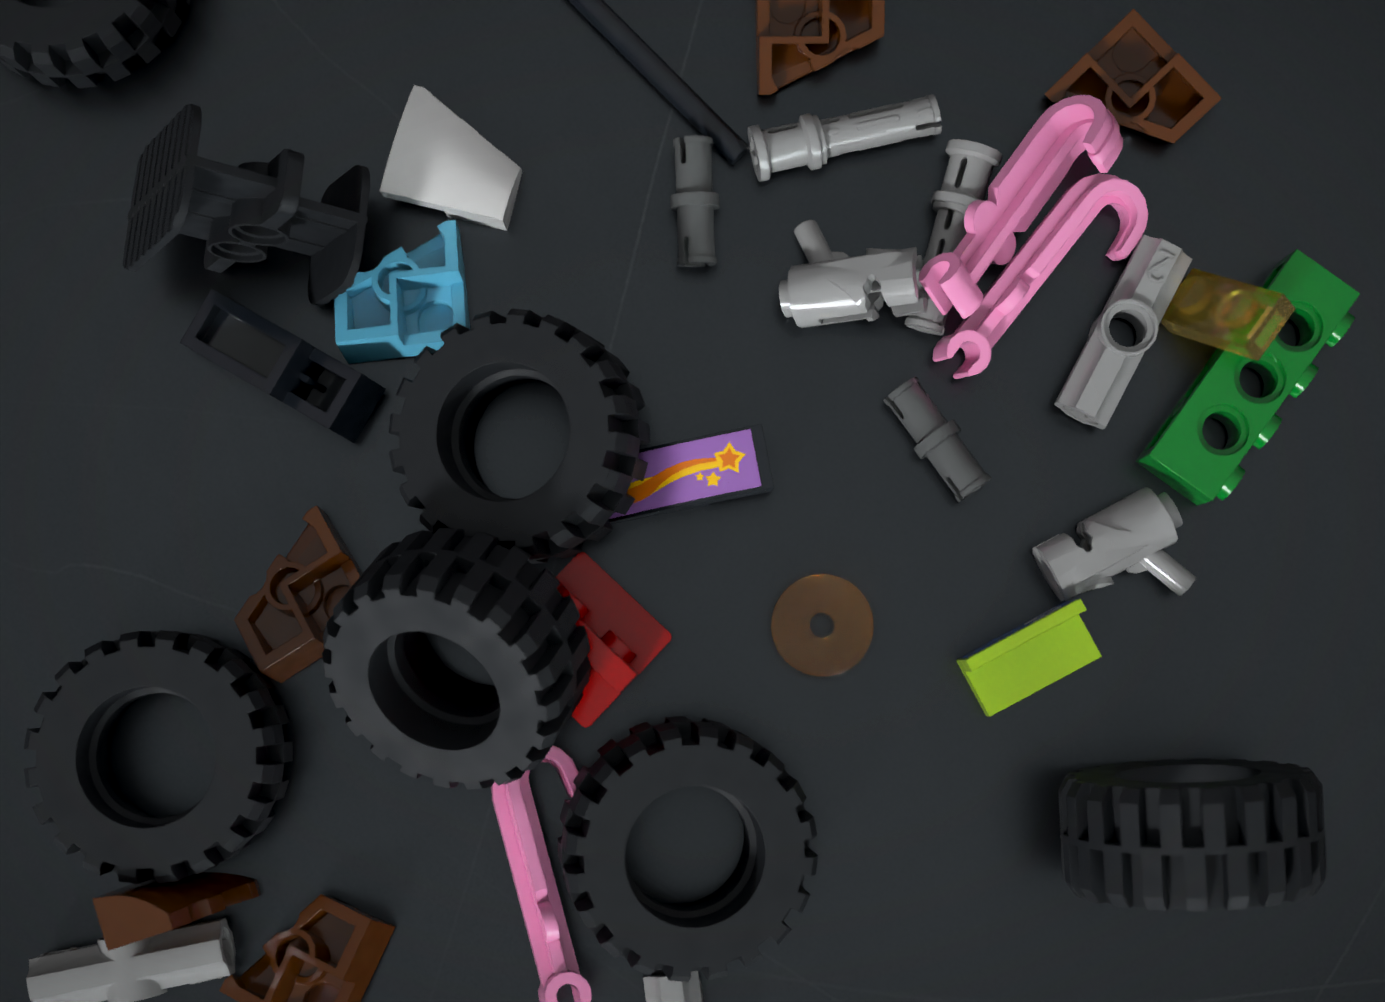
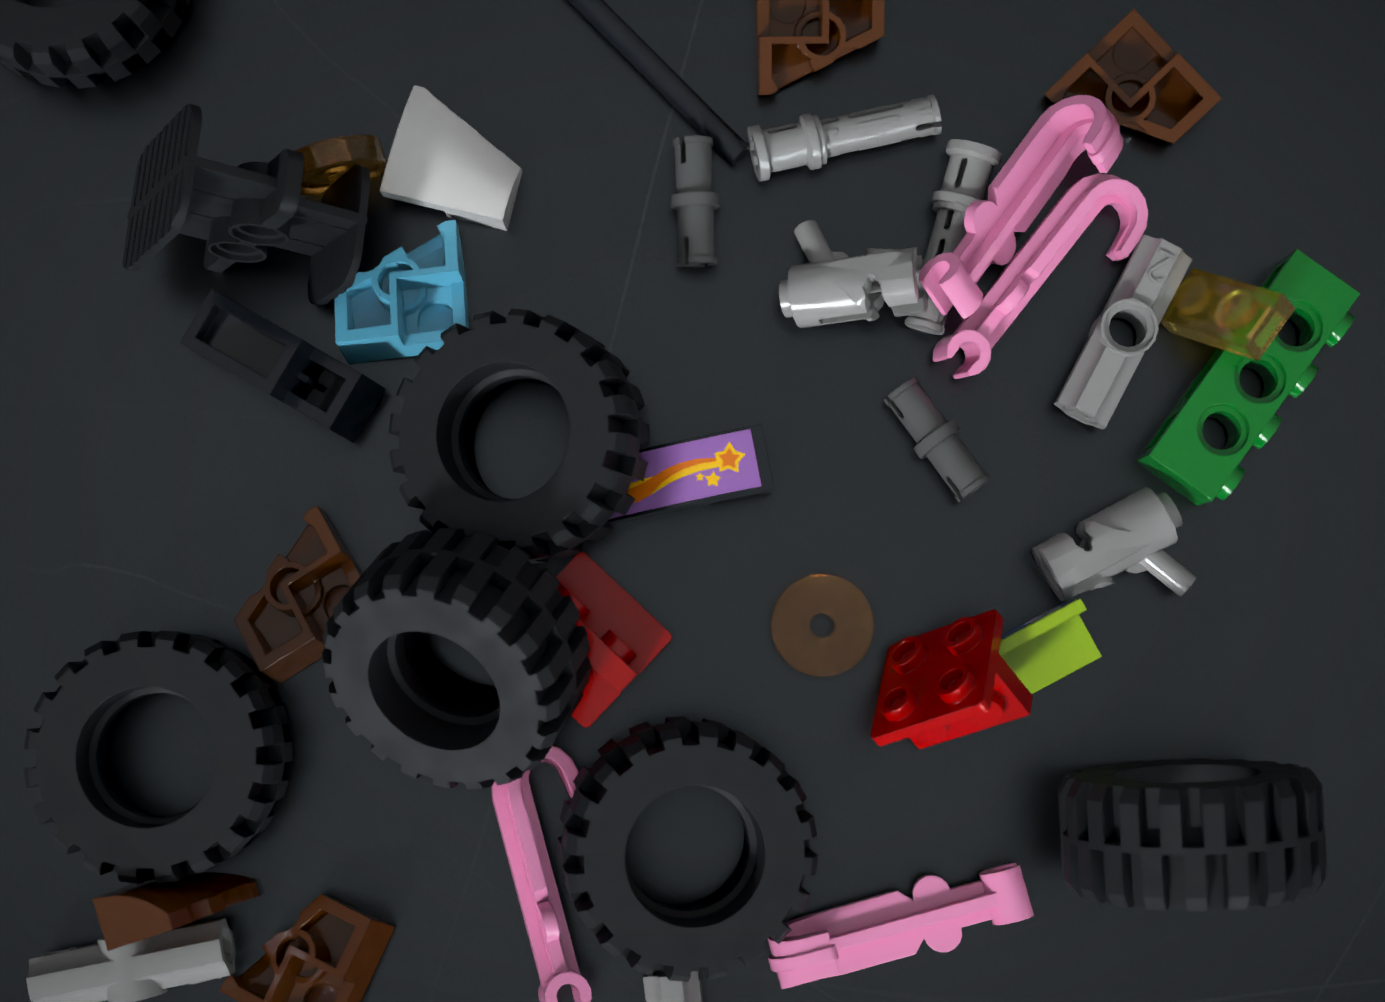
none -> clear orange piece [296,134,387,195]
none -> bright pink piece [767,862,1034,990]
none -> red bracket [870,609,1033,750]

